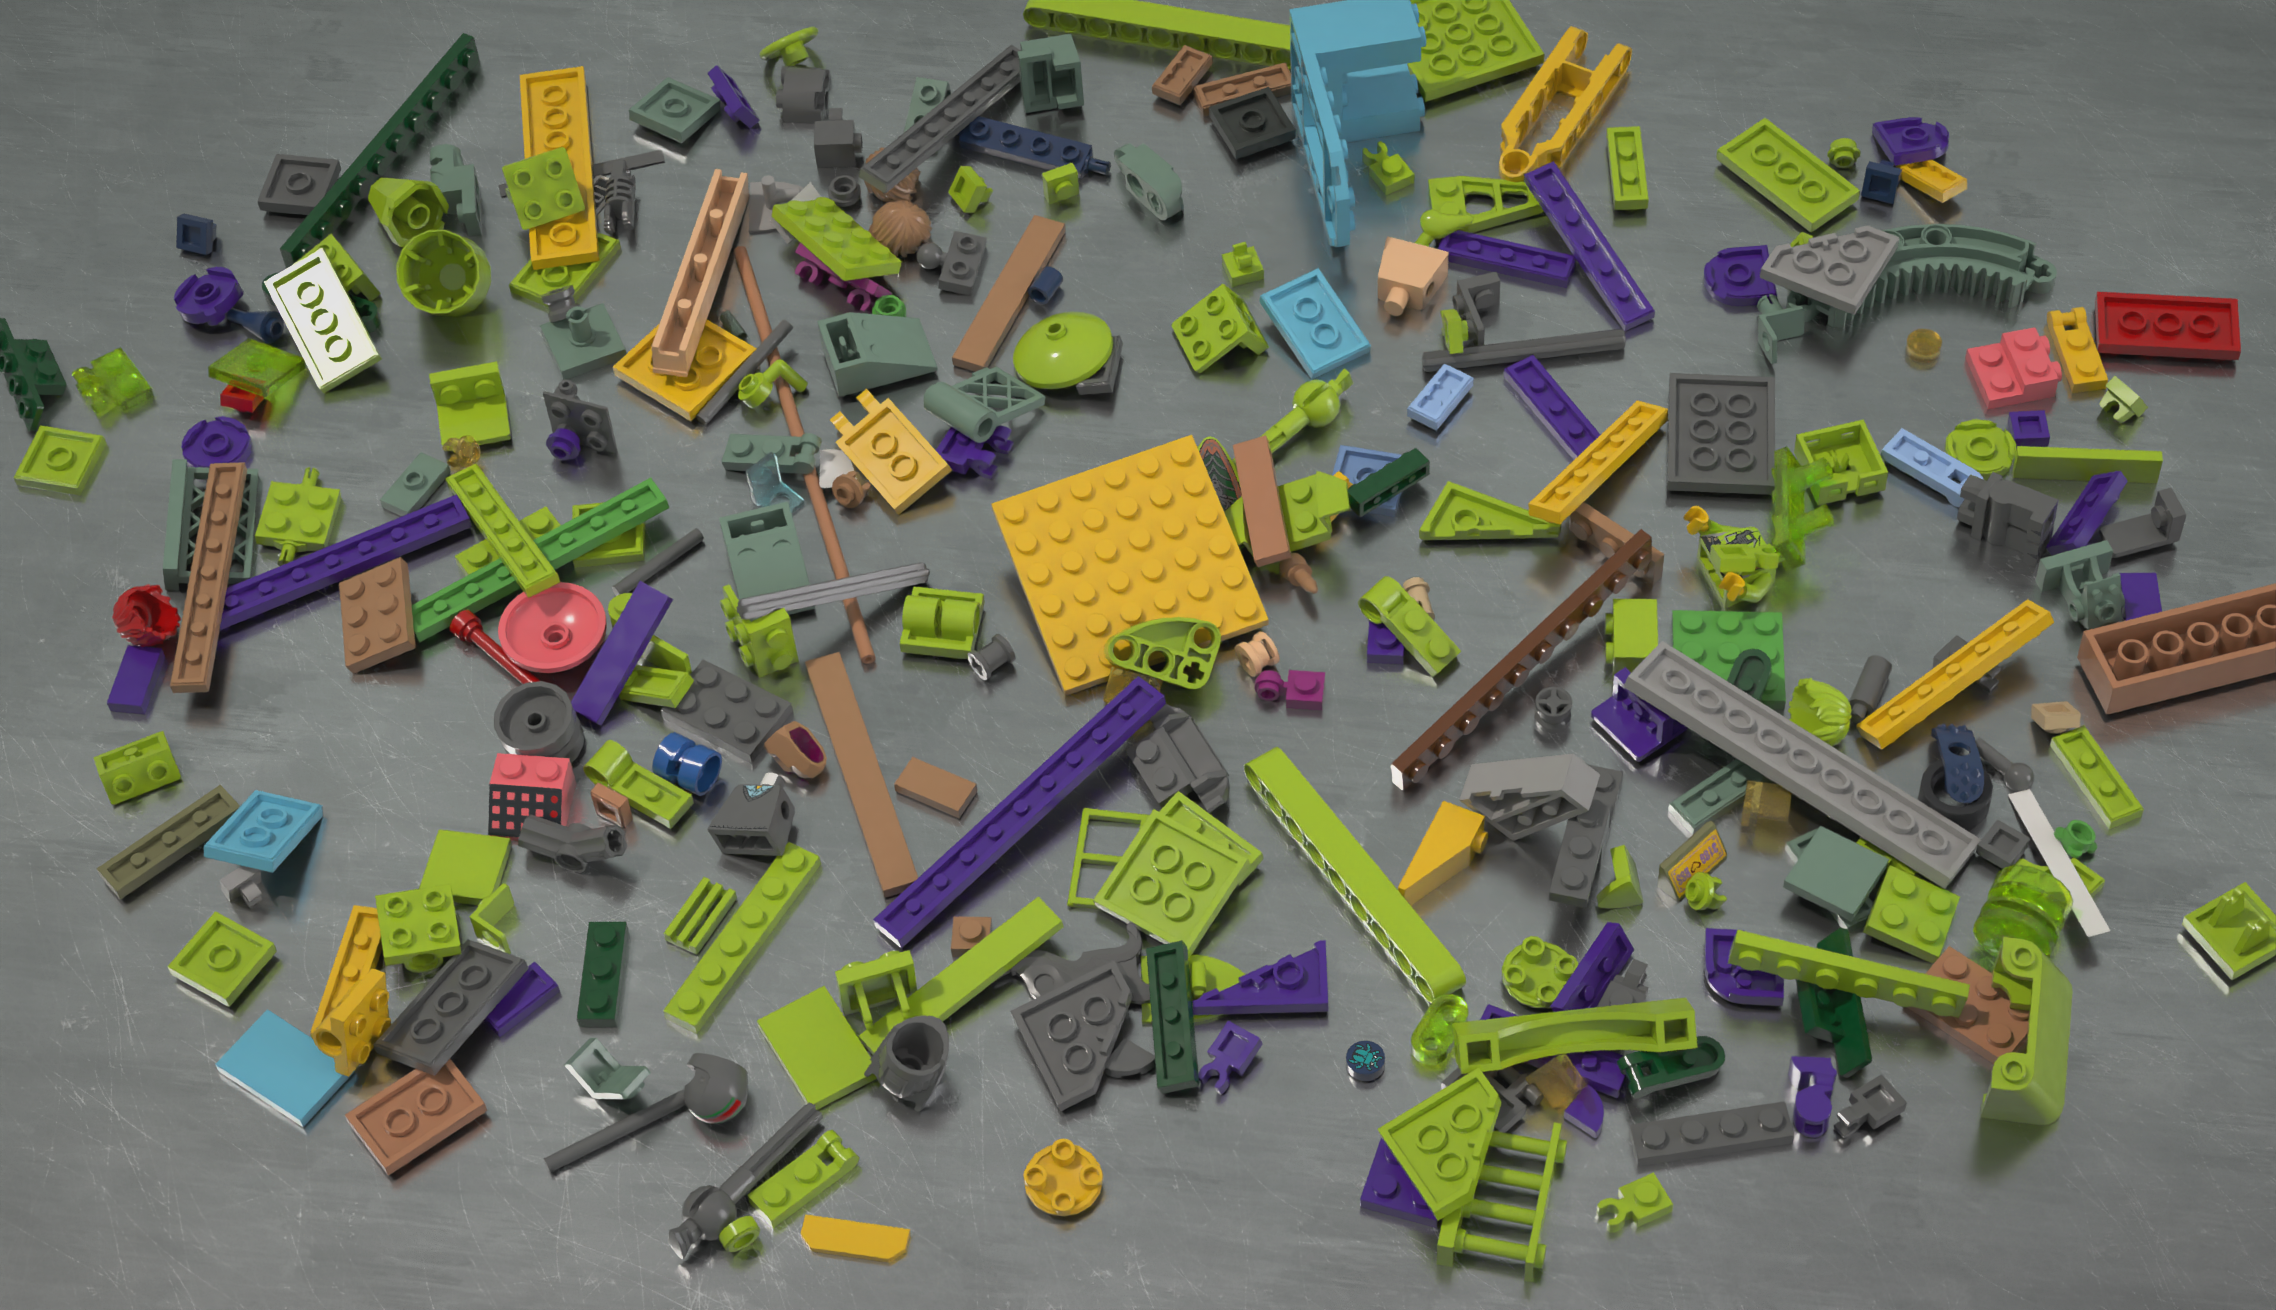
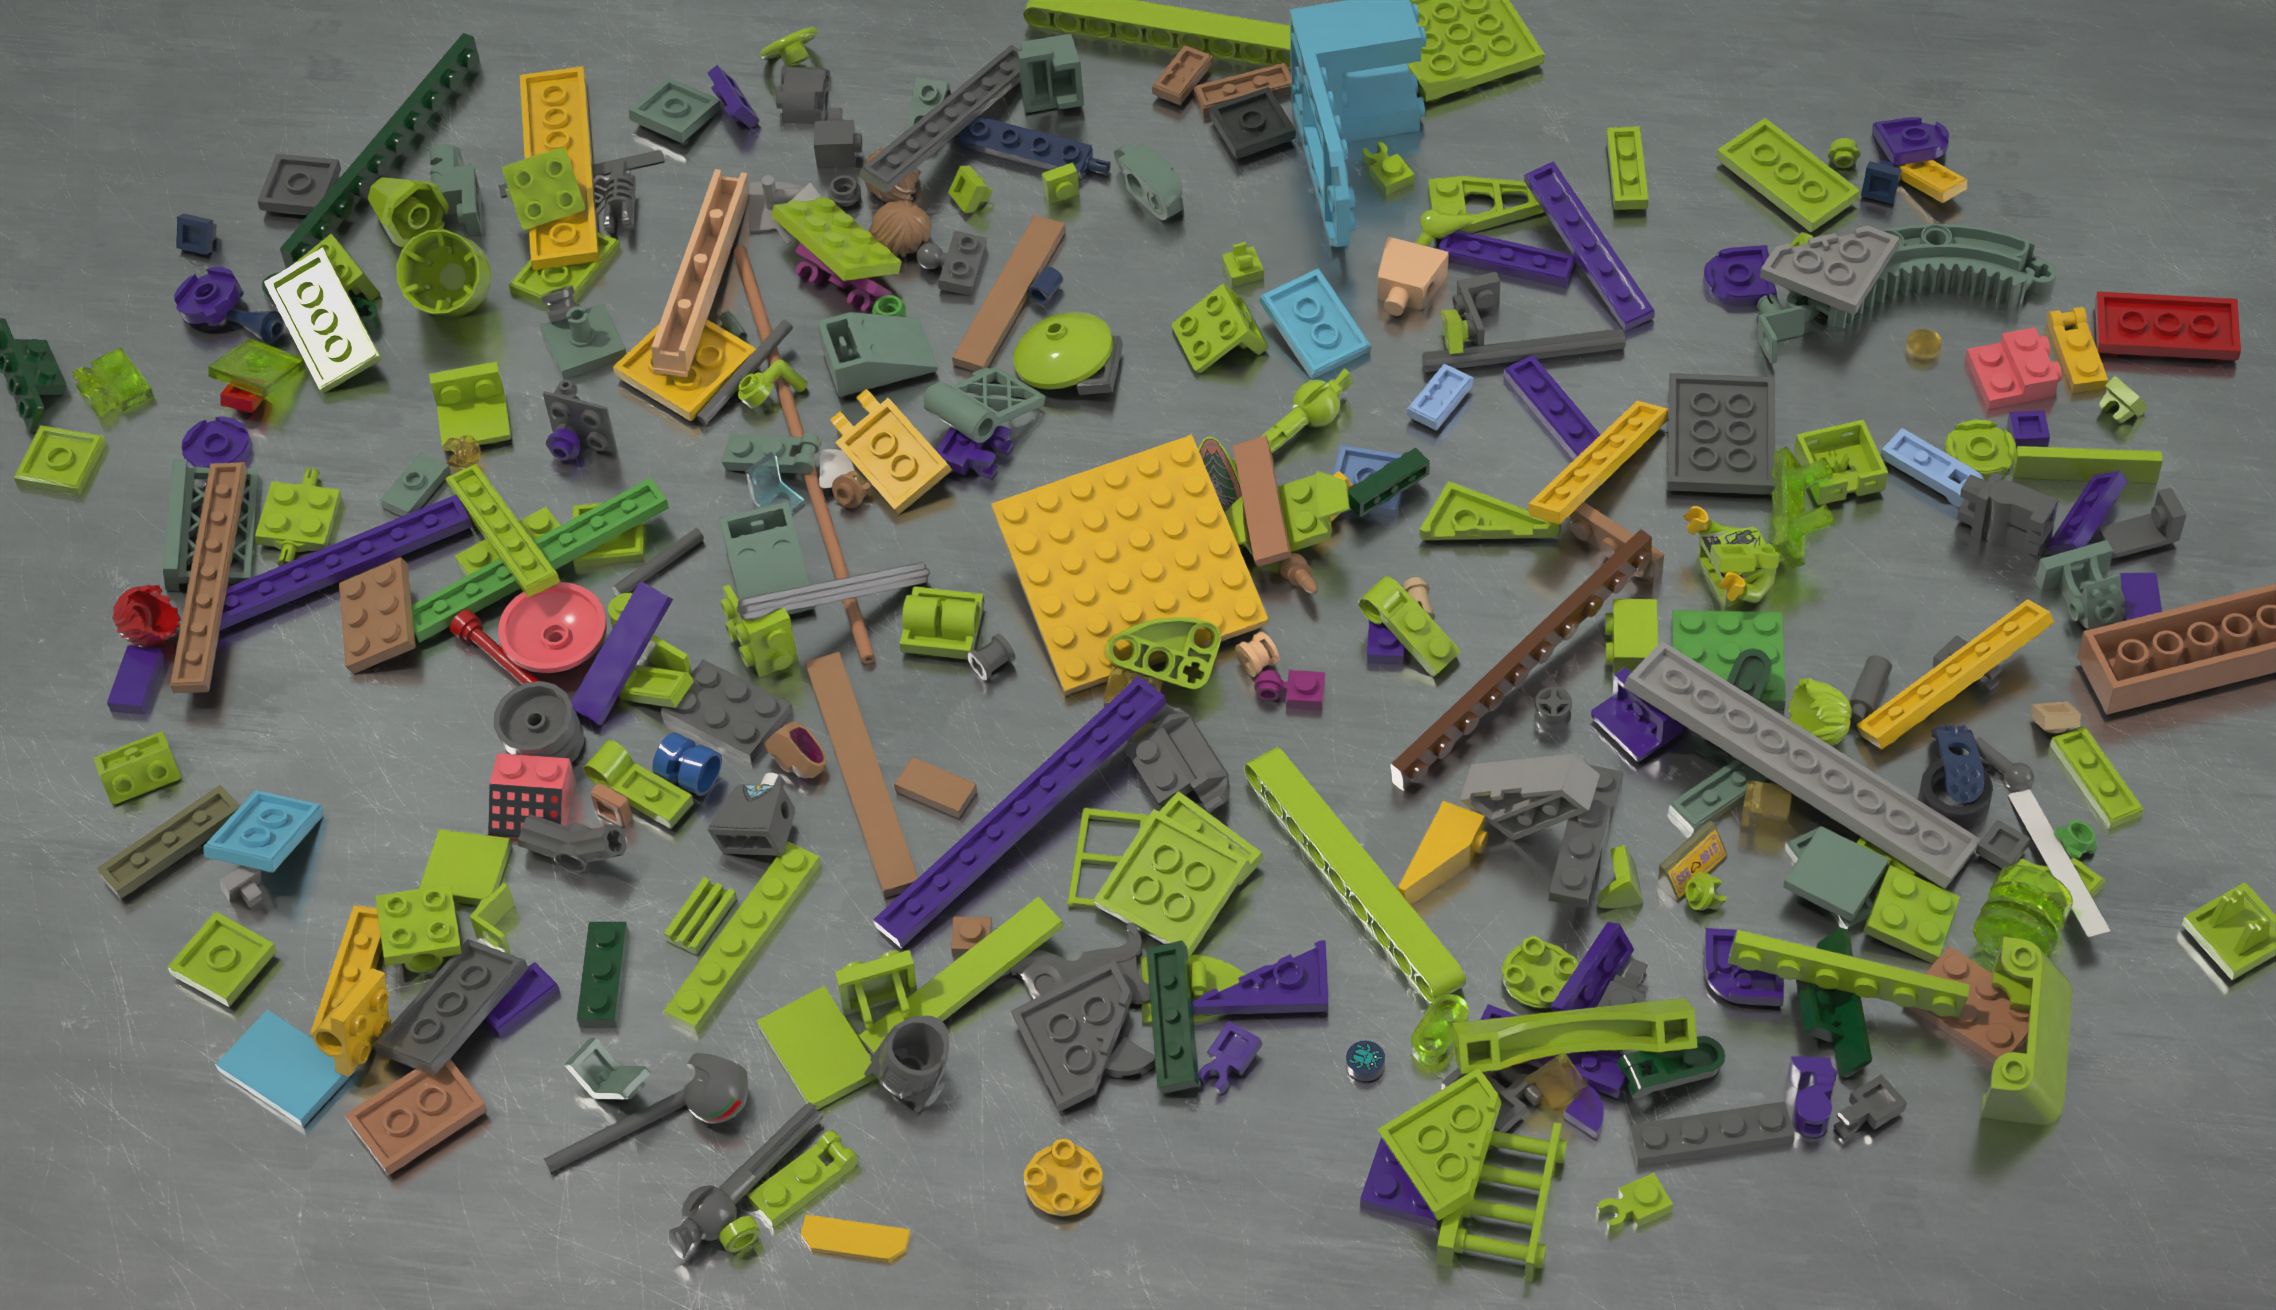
yellow piece [1499,26,1632,182] -> none

